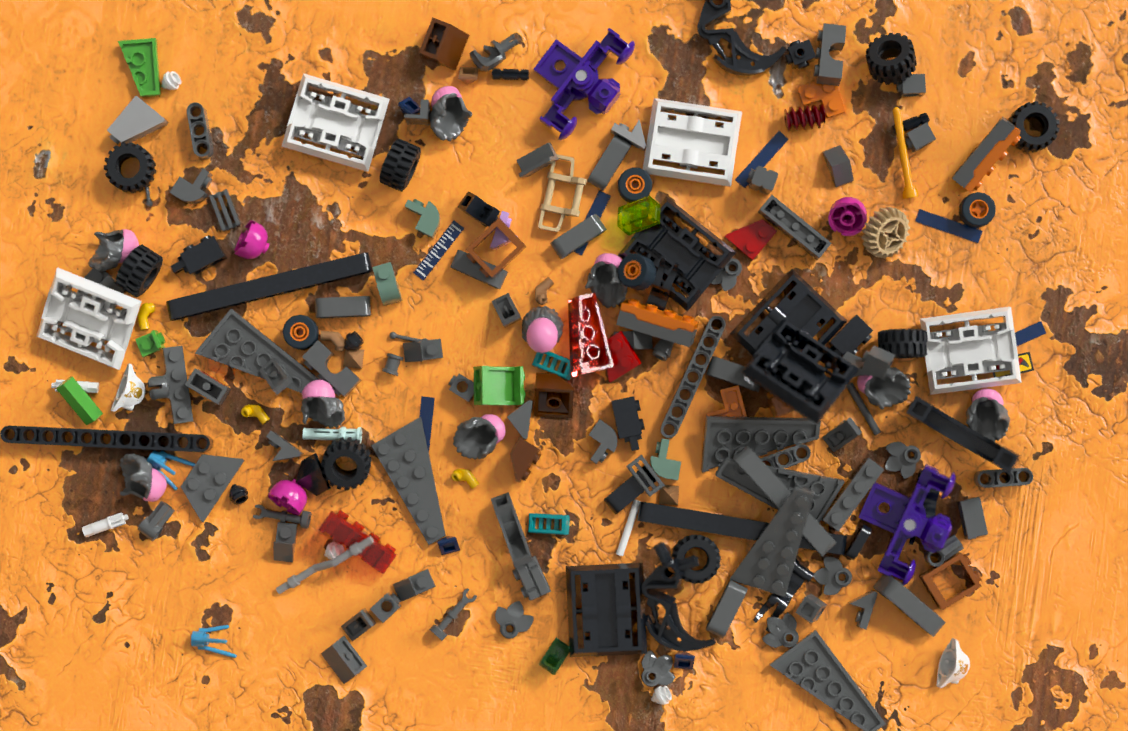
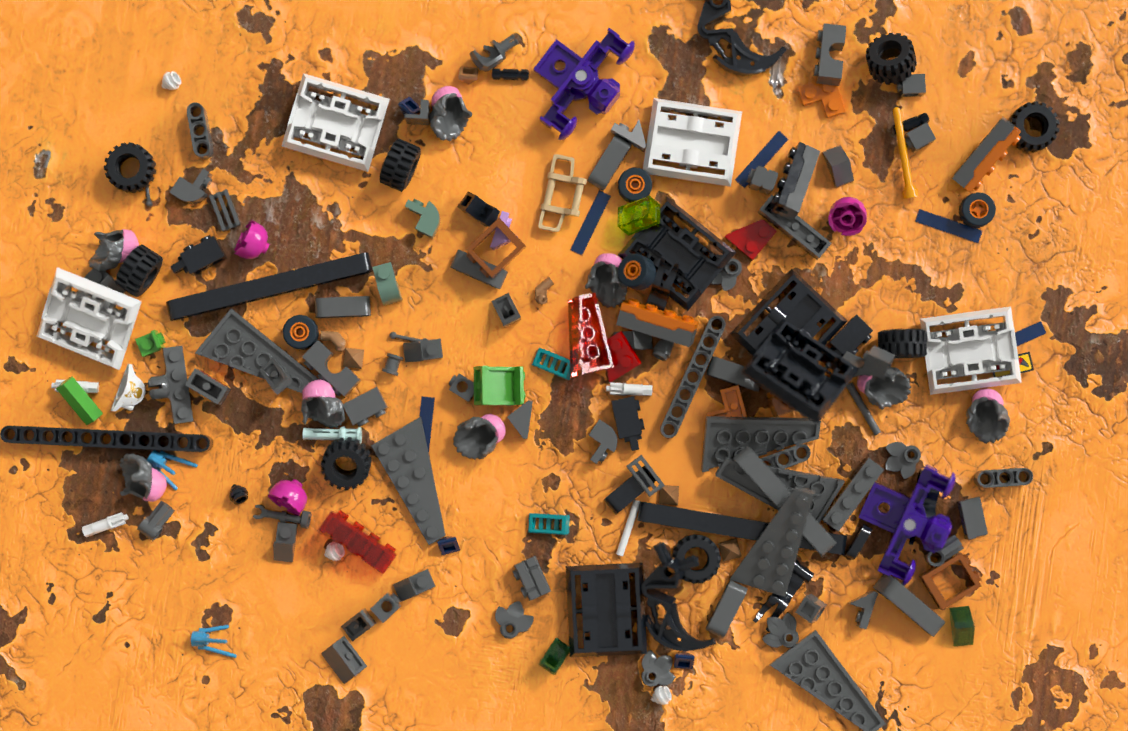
light grey slope [107,96,169,144] -> none
bright green wing [118,38,161,97] -> none
yellow arm [137,303,155,331] -> none
dark grey wing [181,454,245,522] -> none
yellow arm [241,405,270,425] -> none
dark grey slope [266,431,304,461] -> none
light grey bar [276,536,374,594] -> none
black slope [296,453,331,496] -> none
black plate [344,331,364,350] -> none
dark blue sticker [413,221,464,281] -> none
reddish brown slope [419,17,469,71] -> none
dark grey piece [430,588,477,641] -> none
yellow arm [451,469,479,489] -> none
dark grey arch [491,492,533,568] -> none
reddish brown slope [510,437,541,483] -> none
dark grey panel [516,142,559,178] -> none
hair [522,306,564,353] -> none
reddish brown slope [534,372,574,418] -> none
dark grey beam [550,214,607,260] -> none
sand green brick [650,438,681,481] -> none
dark red piece [784,104,825,132] -> none
black brick [785,40,816,69] -> none
dark grey plate [813,557,852,595] -> none
dark grey slope [822,417,862,452] -> none
tan gear [861,207,911,259] -> none
black arch [906,396,1020,473] -> none
white hat [936,638,970,688] -> none
none -> dark grey brick [343,387,389,427]
none -> white piece [606,382,652,396]
none -> medium nougat slope [718,538,742,562]
none -> piece [771,142,820,221]
none -> slope [949,606,975,646]

